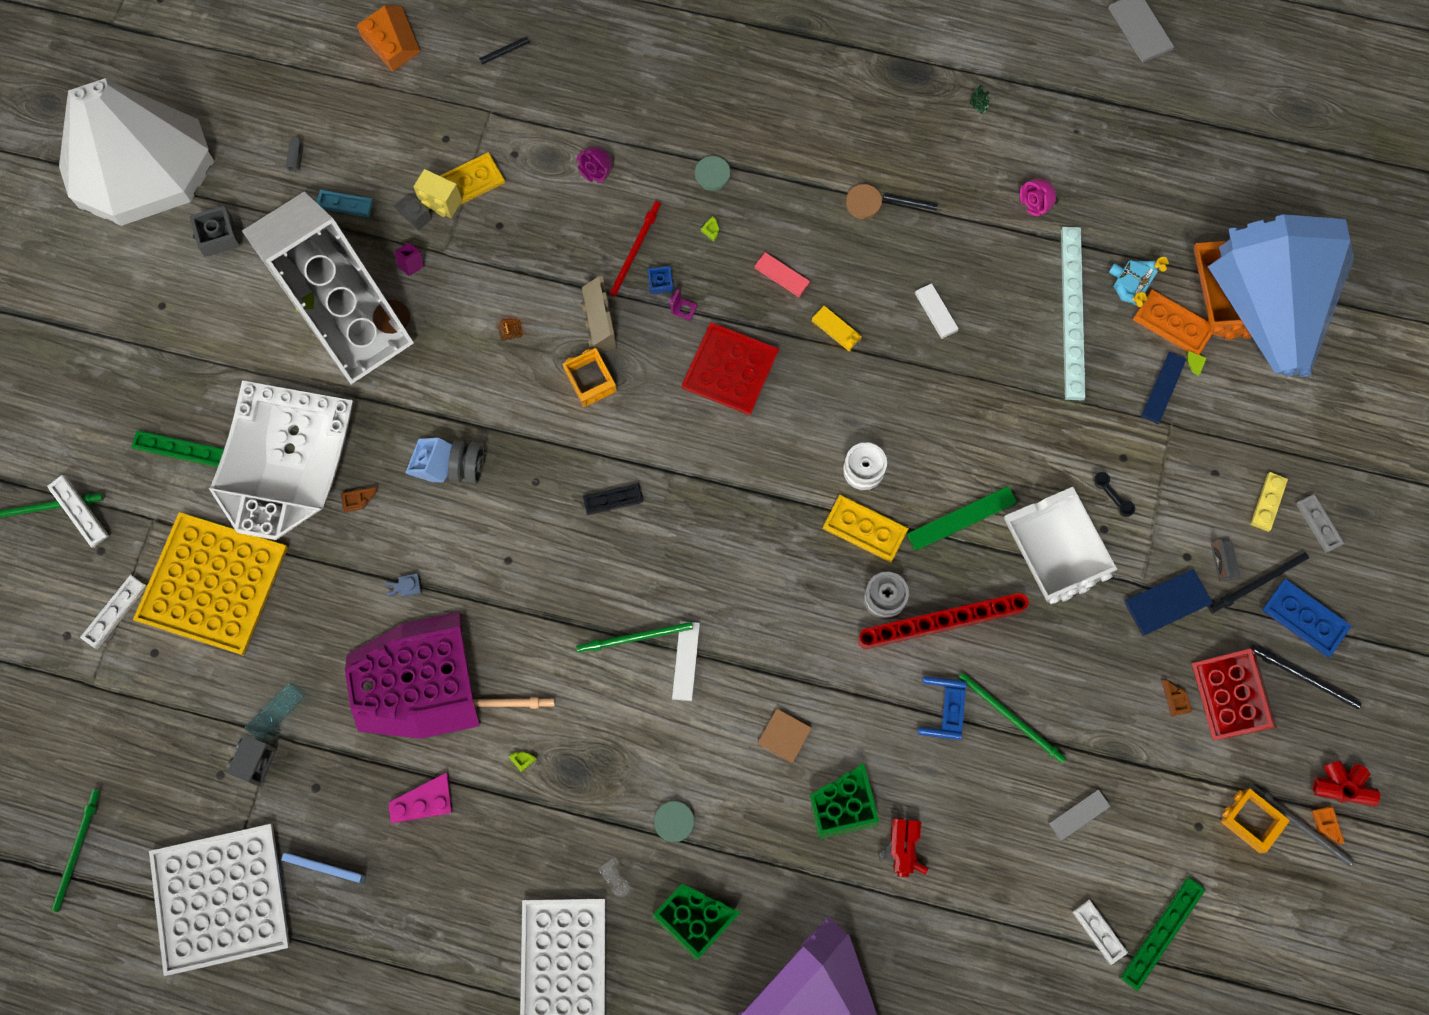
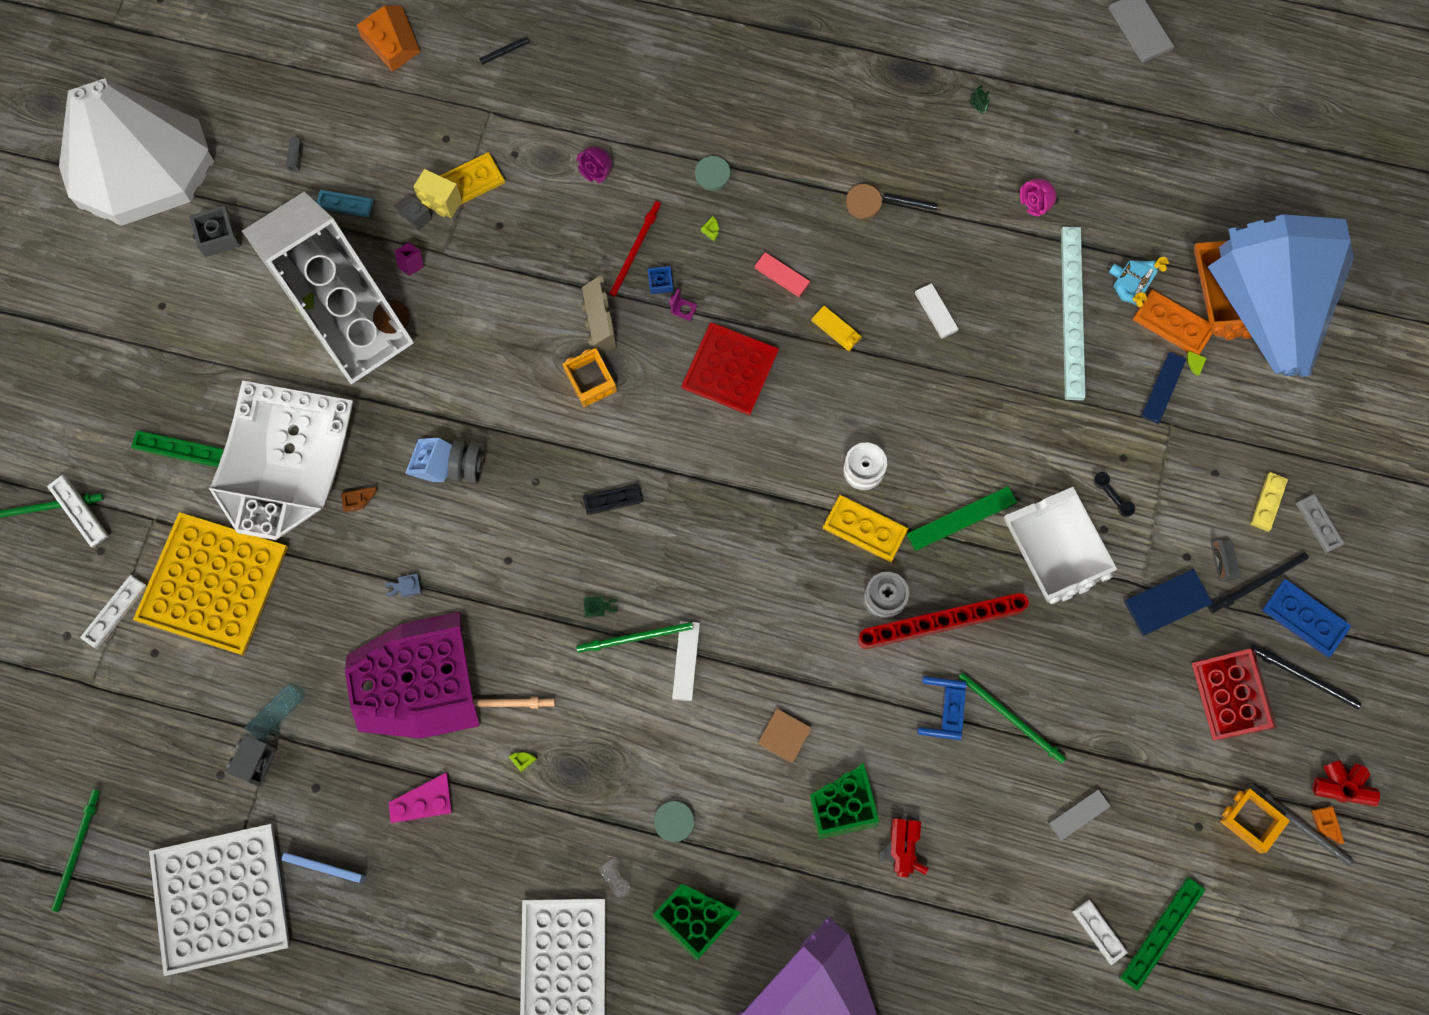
clear orange slope [498,319,523,341] -> none
dark orange tile [1162,679,1192,717] -> none
none -> clear green plate [583,596,618,618]

